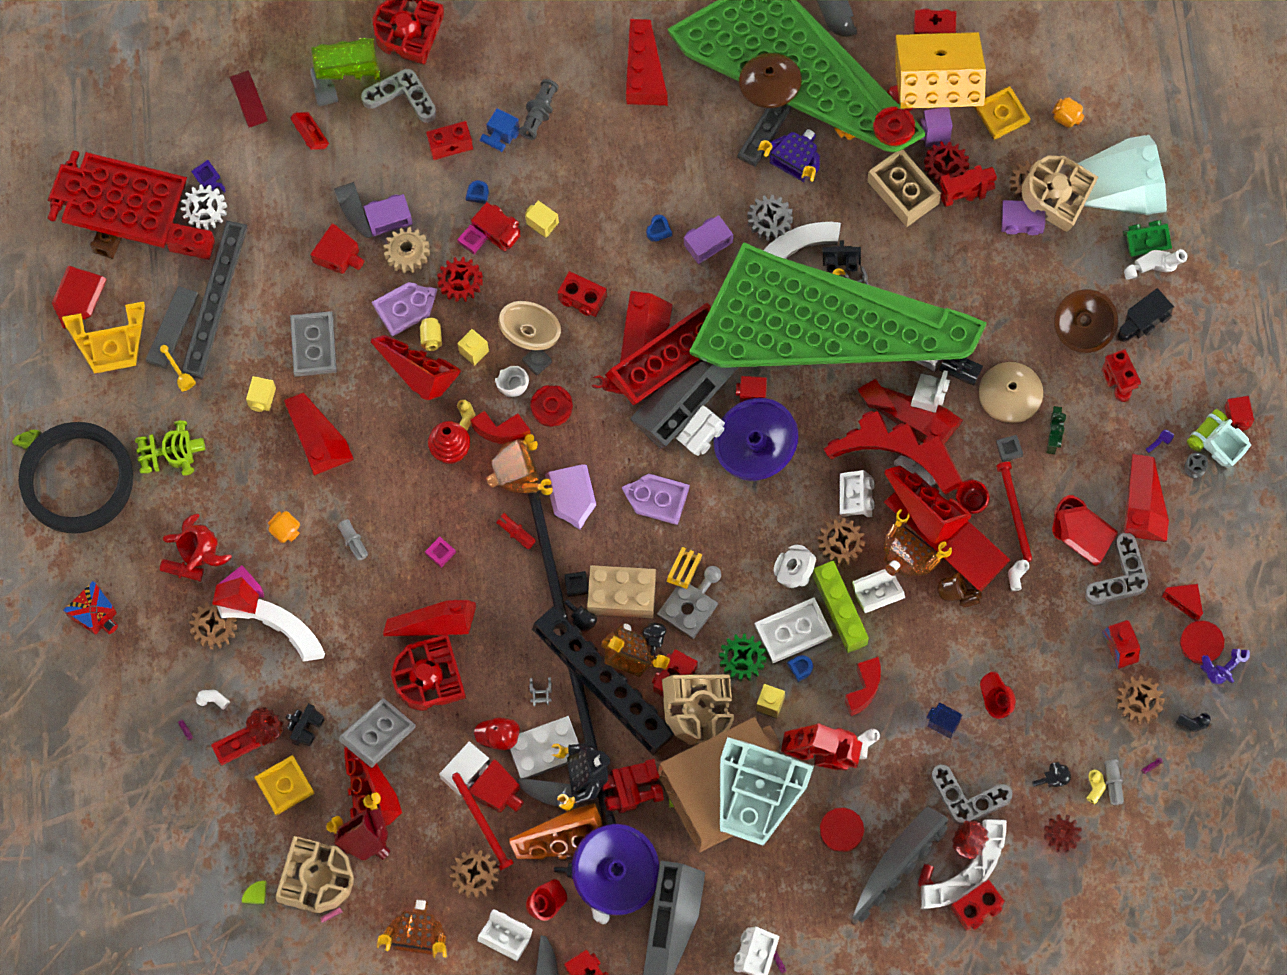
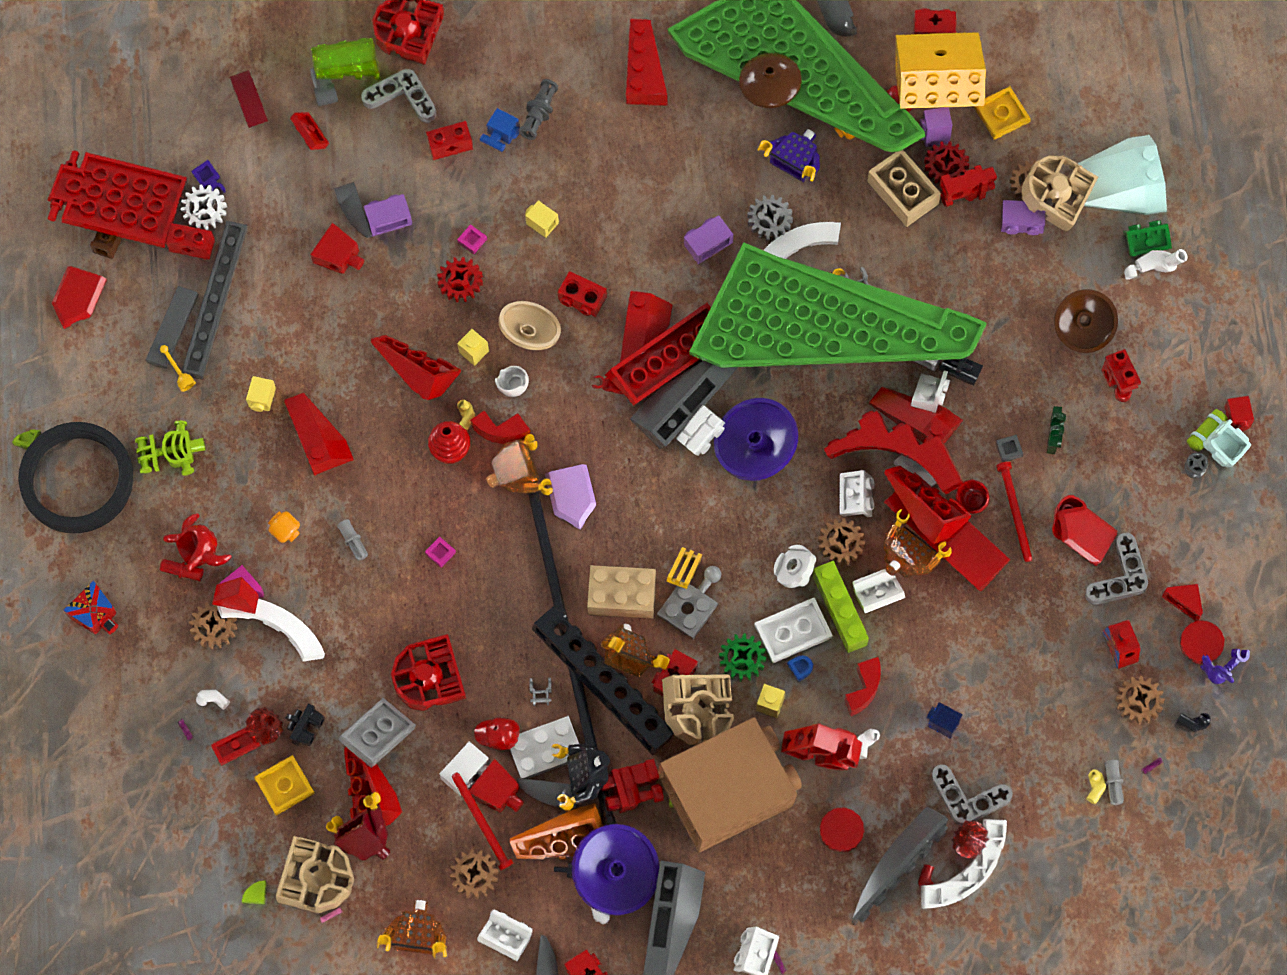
yellow wing [62,301,145,374] -> none
light grey tile [290,311,337,377] -> none
lavender tile [372,282,437,337] -> none
red wedge [383,600,476,636] -> none
tan gear [384,227,430,273] -> none
light yellow brick [420,318,442,351] -> none
blue tile [466,180,489,204] -> none
red hinge [471,202,521,252] -> none
red axle [496,513,536,549] -> none
dark grey plate [522,350,552,376] -> none
red cap [526,879,567,921] -> none
red tile [530,385,573,427] -> none
black tile [564,571,589,597] -> none
black piece [564,599,597,632] -> none
lavender tile [622,473,690,525] -> none
black piece [642,622,666,659] -> none
blue tile [646,215,672,242] -> none
light aqua wedge [720,737,814,845] -> none
red brick [736,376,767,403] -> none
dark grey tile [738,104,793,167] -> none
black hips [823,240,861,272] -> none
red tile [857,378,896,411] -> none
red tile [873,106,915,146] -> none
reddish brown piece [937,572,982,608] -> none
red brick [951,879,1005,931] -> none
tan dish [979,362,1043,423] -> none
red cap [980,671,1016,719] -> none
white arm [1008,560,1029,591] -> none
black piece [1032,762,1071,788] -> none
clear red gear [1044,814,1082,853] -> none
light orange head [1052,97,1084,128] -> none
black hinge [1118,288,1174,342] -> none
red wedge [1123,454,1169,542] -> none
dark purple hand [1146,430,1174,453] -> none

